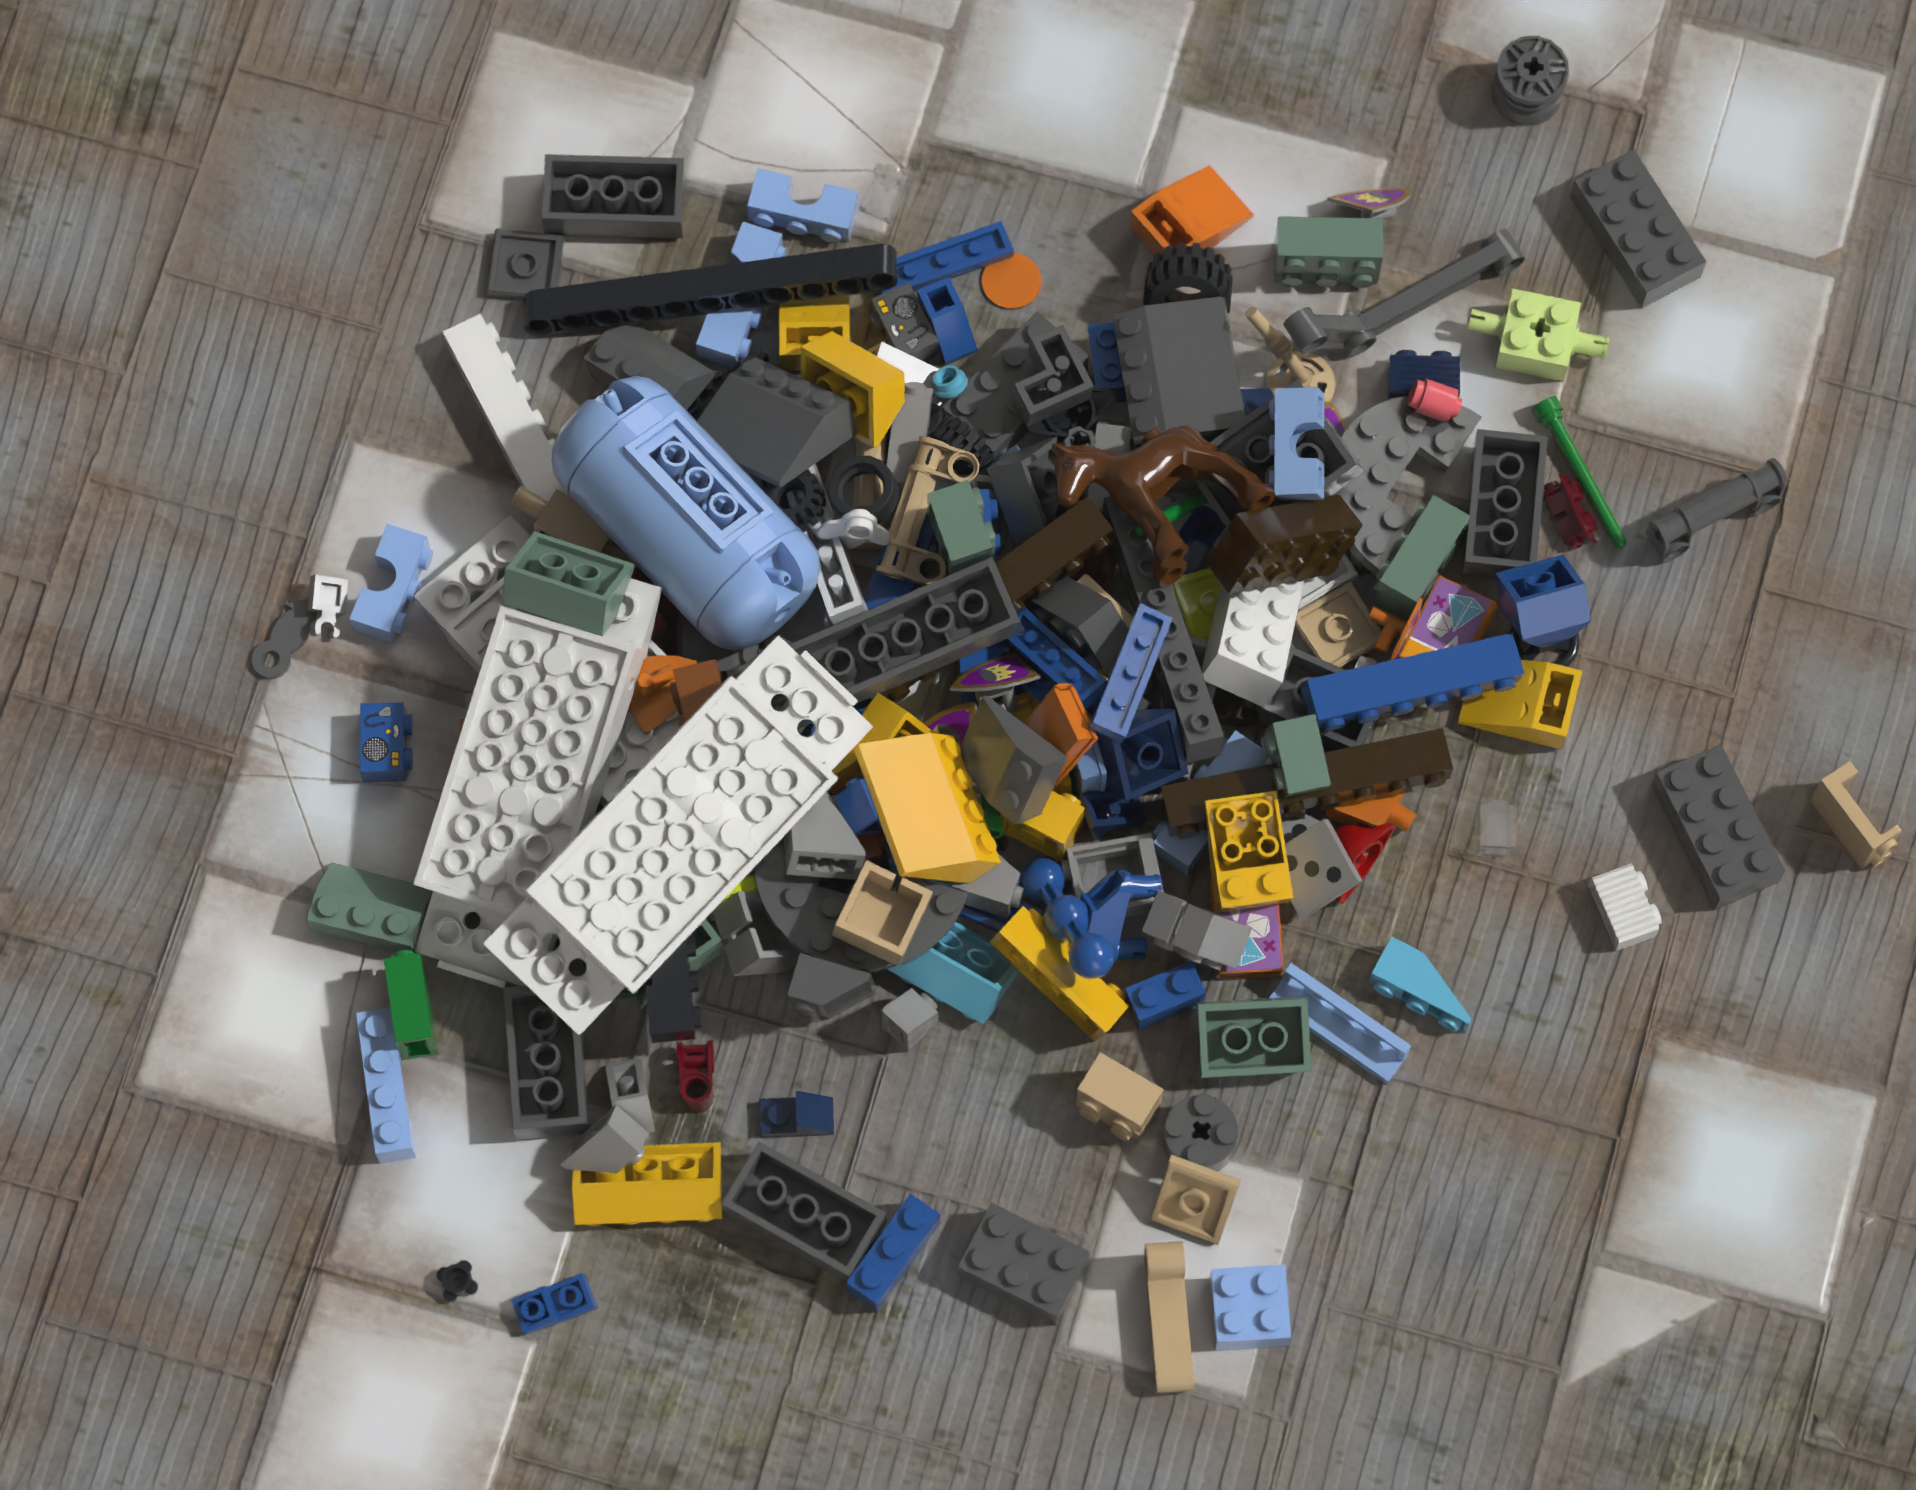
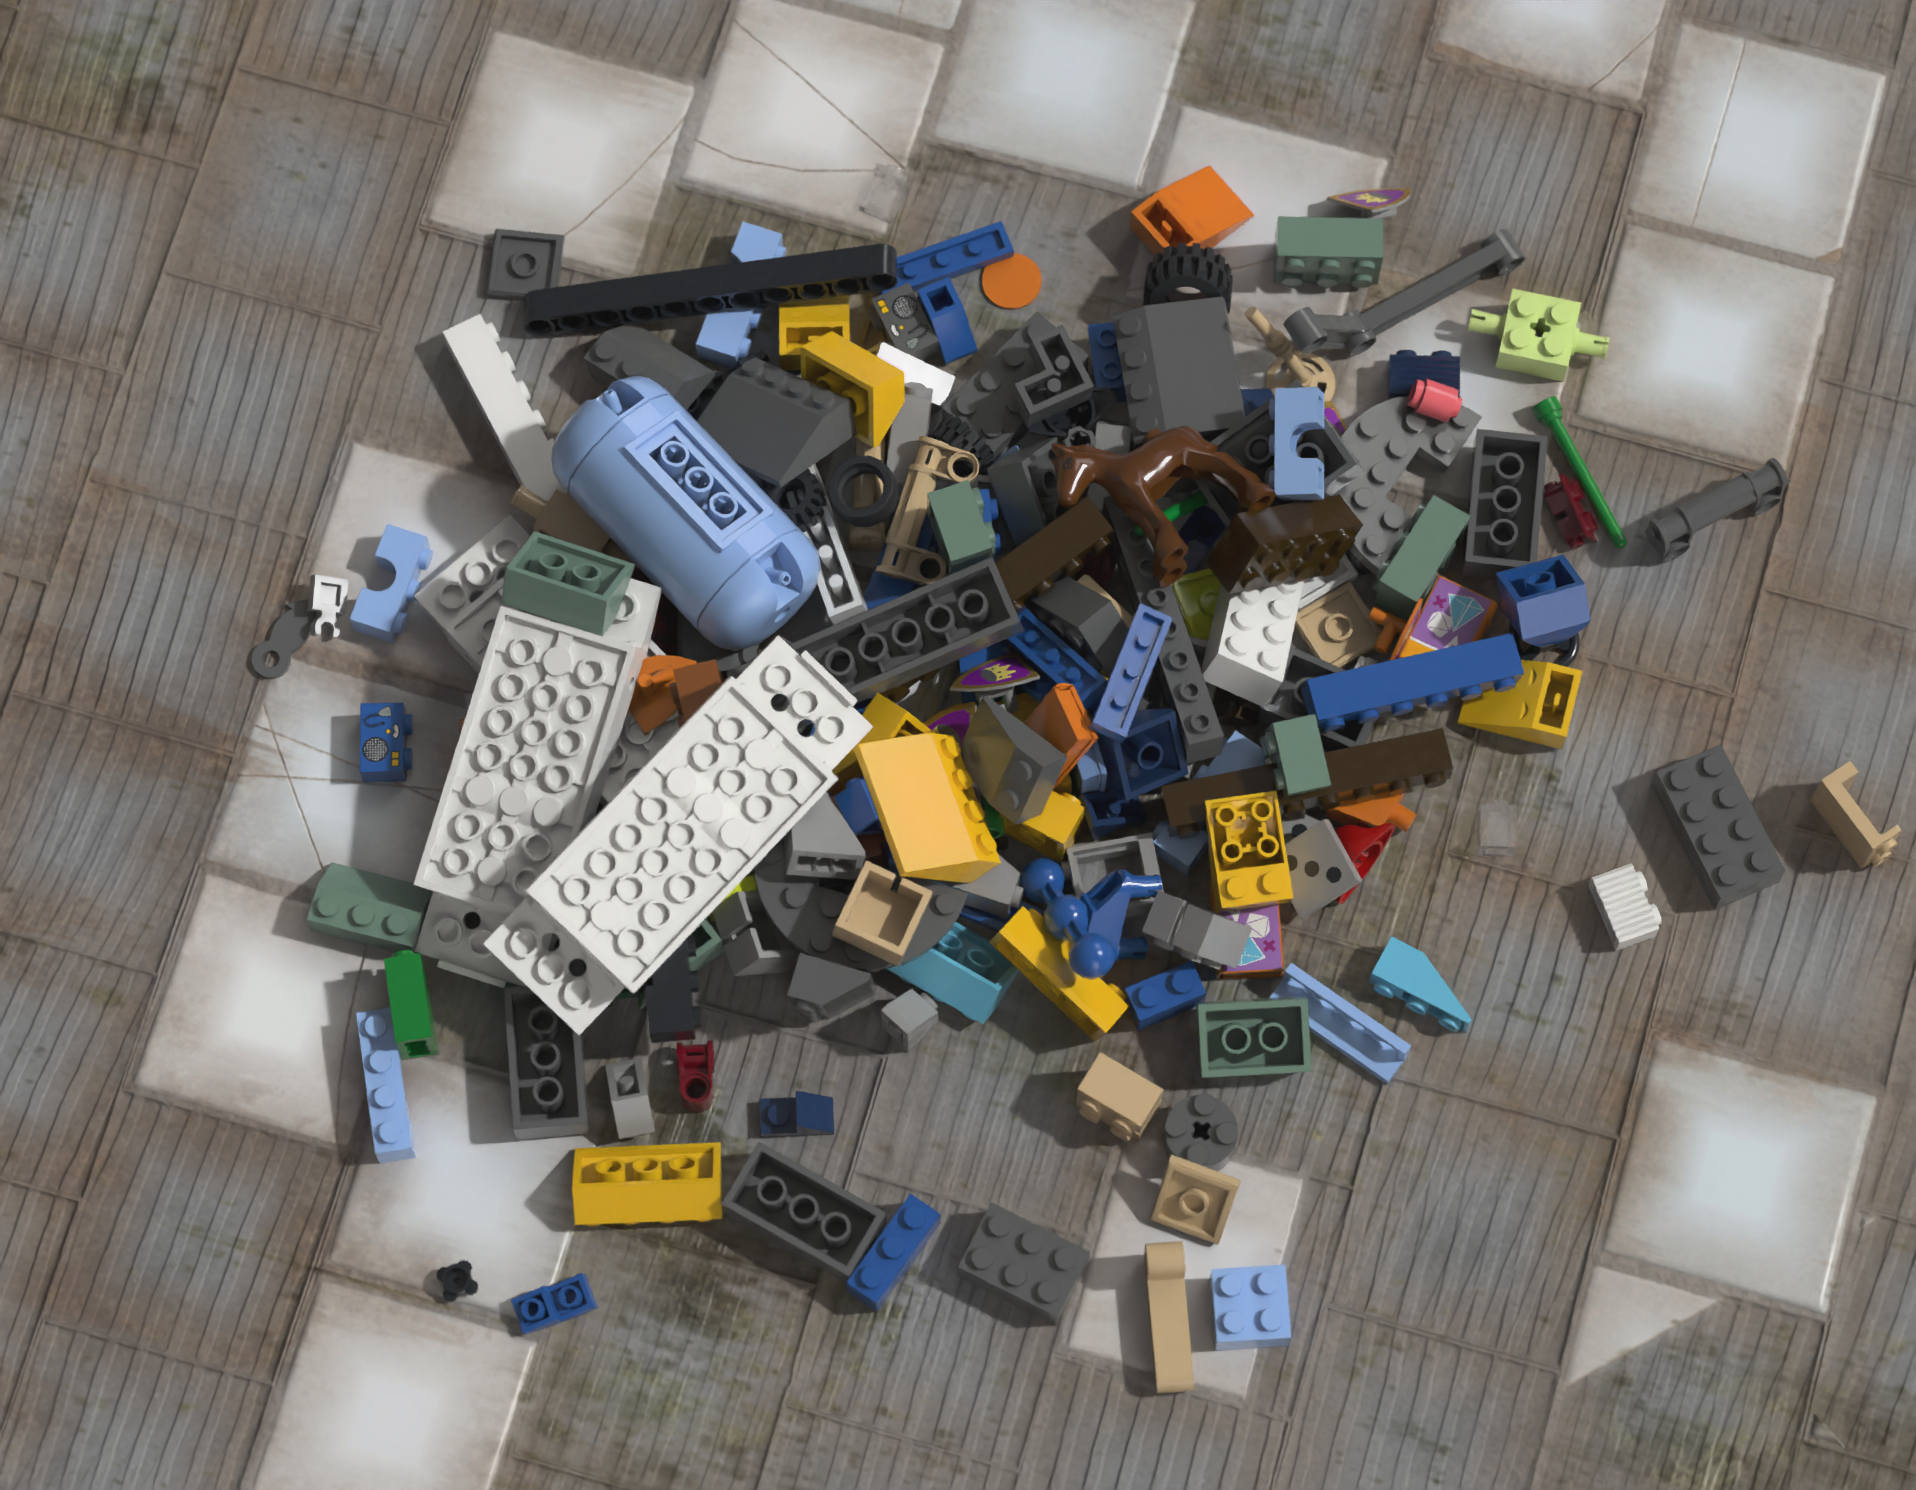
dark grey brick [541,154,686,239] -> none
light grey slope [560,1105,649,1173] -> none
light blue arch [747,169,859,243] -> none
white plate [818,509,890,549] -> none
medium azure plate [933,365,968,398] -> none
dark grey wheel [1491,36,1569,126] -> none
dark grey brick [1570,149,1707,309] -> none

